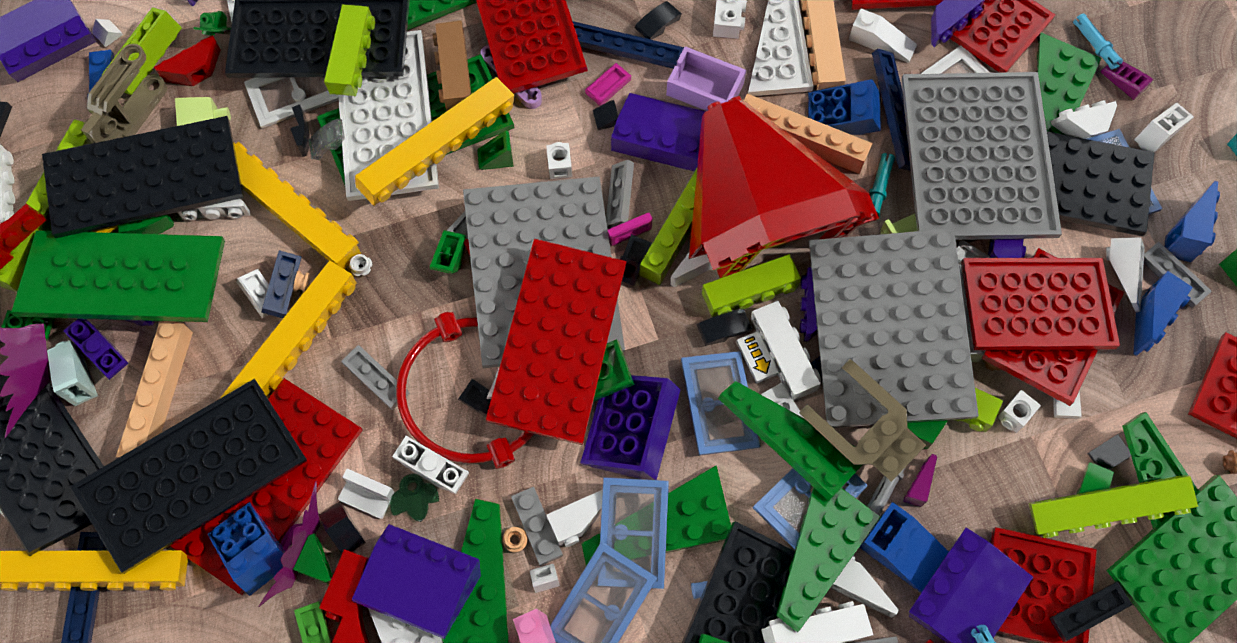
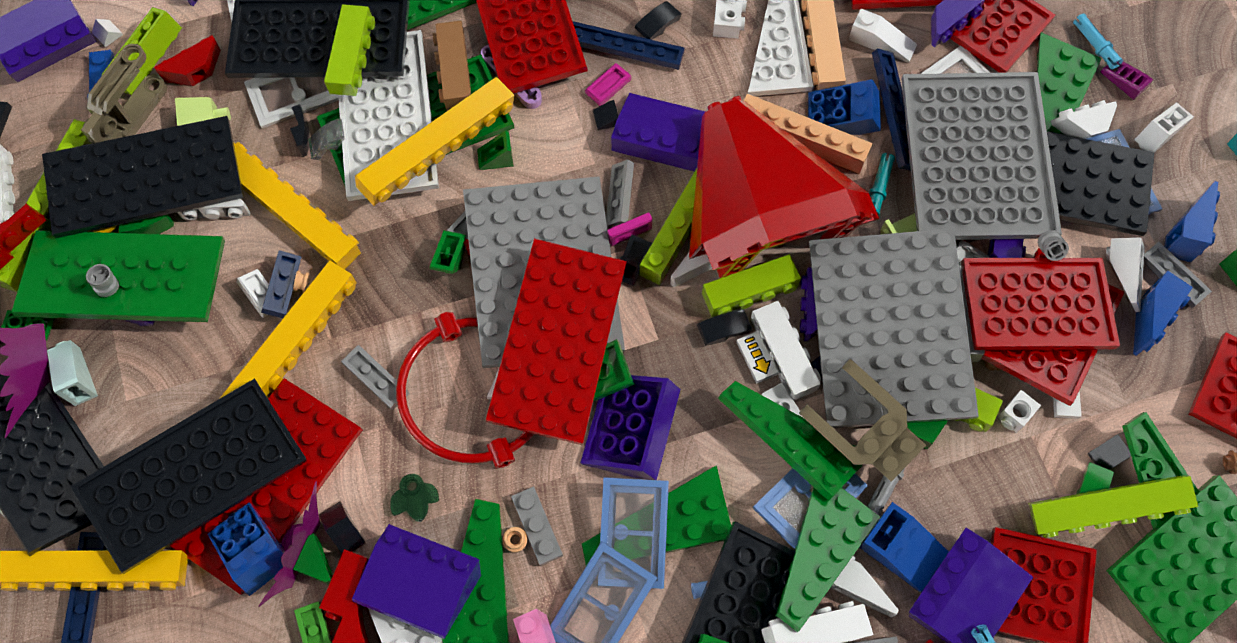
dark purple slope [64,319,128,380] -> none
light nougat brick [116,321,193,458] -> none
green hinge [193,11,231,35] -> none
white panel [338,469,395,519] -> none
white plate [349,254,372,276] -> none
white slope [392,436,469,494] -> none
black slope [458,379,491,417] -> none
white slope [530,564,560,593] -> none
white brick [546,142,572,180] -> none
white slope [547,490,618,547] -> none
lavender piece [666,47,746,111] -> none
clear door [681,351,760,456] -> none
magenta slope [903,454,937,507] -> none
black plate [1049,581,1132,642] -> none
none -> light grey wheel [86,264,119,297]
none -> light grey wheel [1038,230,1069,261]

